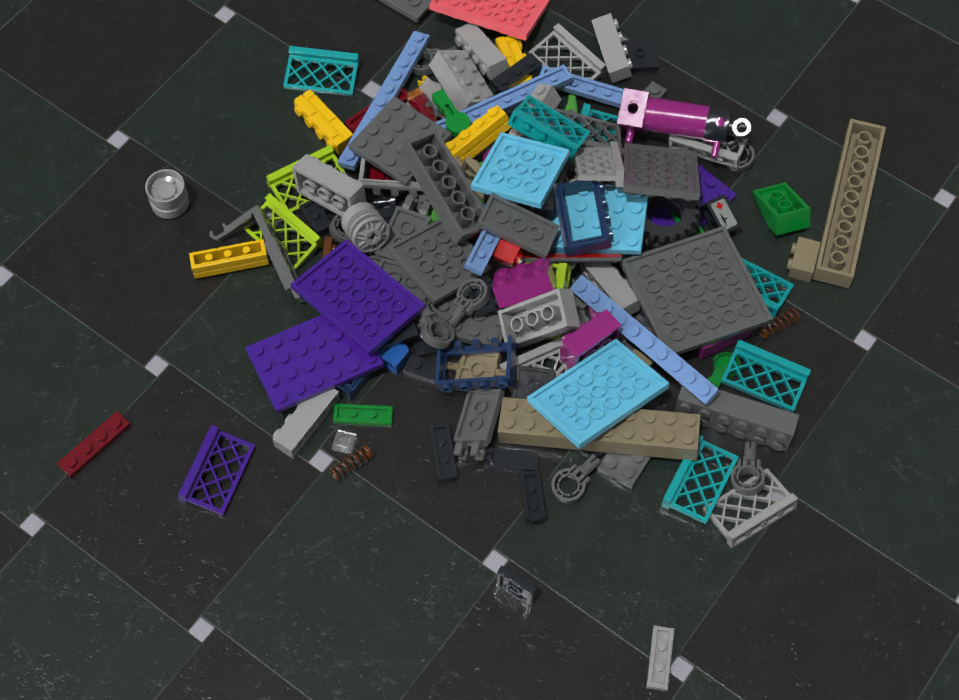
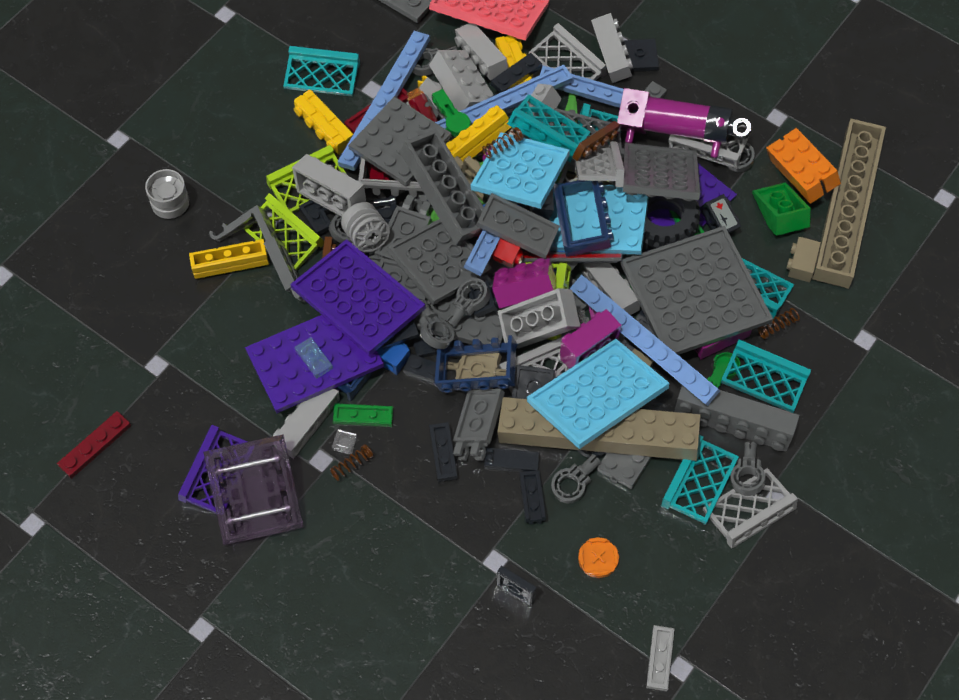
none -> clear purple piece [203,434,304,545]
none -> clear light blue plate [295,337,333,379]
none -> reddish brown piece [482,127,524,159]
none -> reddish brown plate [572,121,620,162]
none -> orange tile [578,537,619,578]
none -> orange piece [766,128,841,204]

